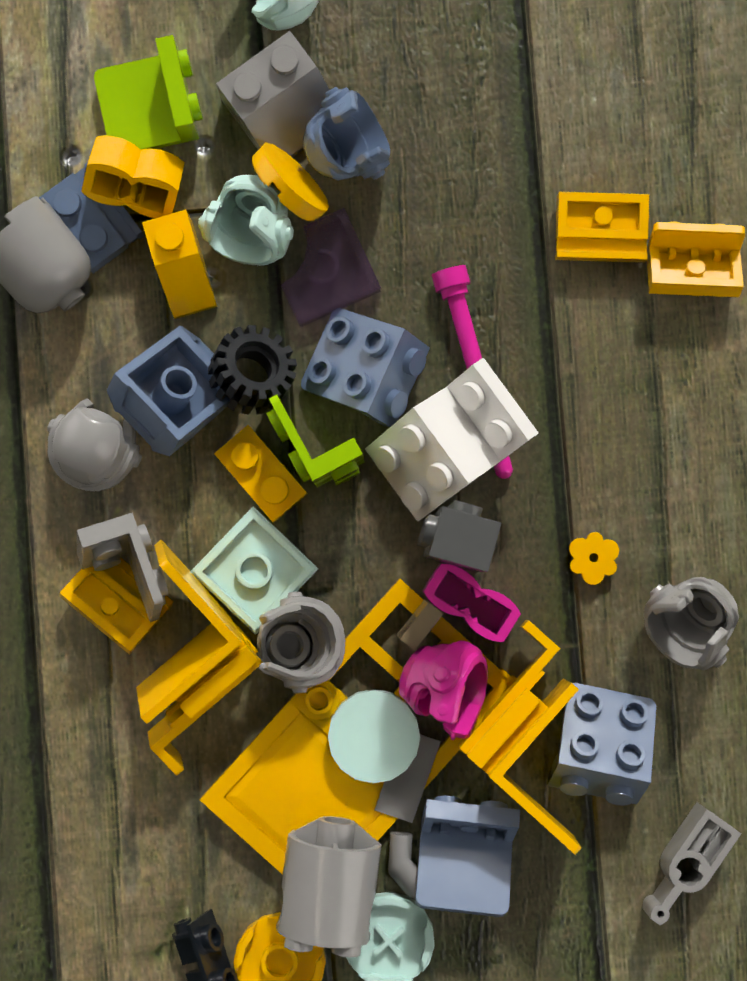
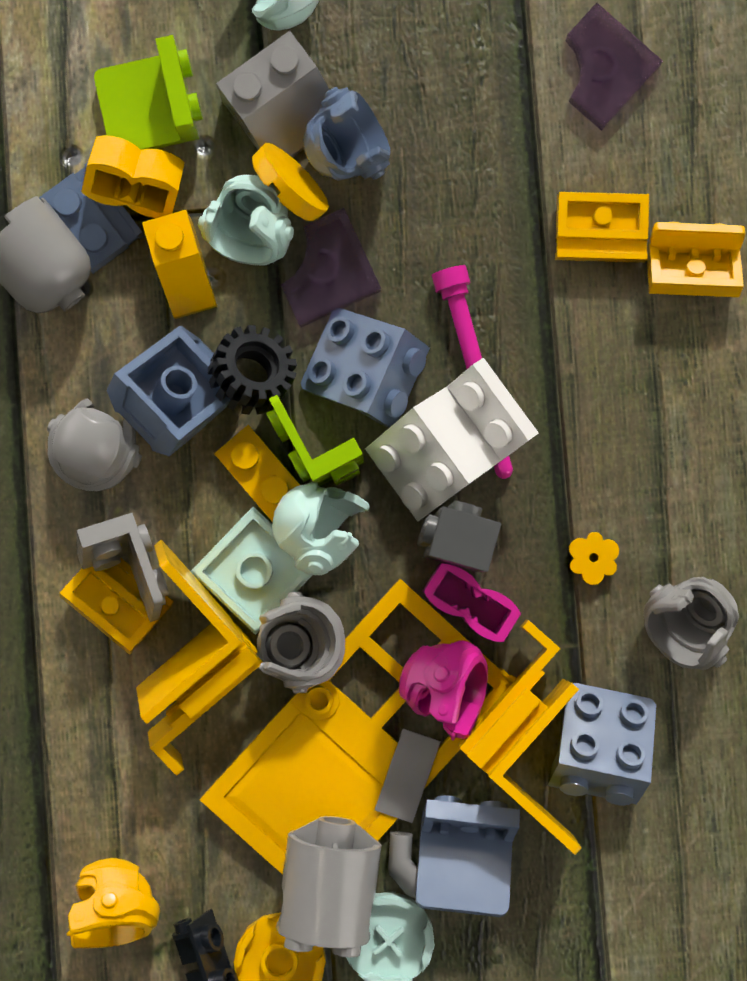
light aqua tile [328,690,420,784] -> none
dark tan tile [397,599,443,651] -> none
light grey piece [642,802,742,925] -> none
none -> yellow helmet [66,858,160,948]
none -> light aqua helmet [272,482,370,575]
none -> clear purple tile [565,3,663,131]

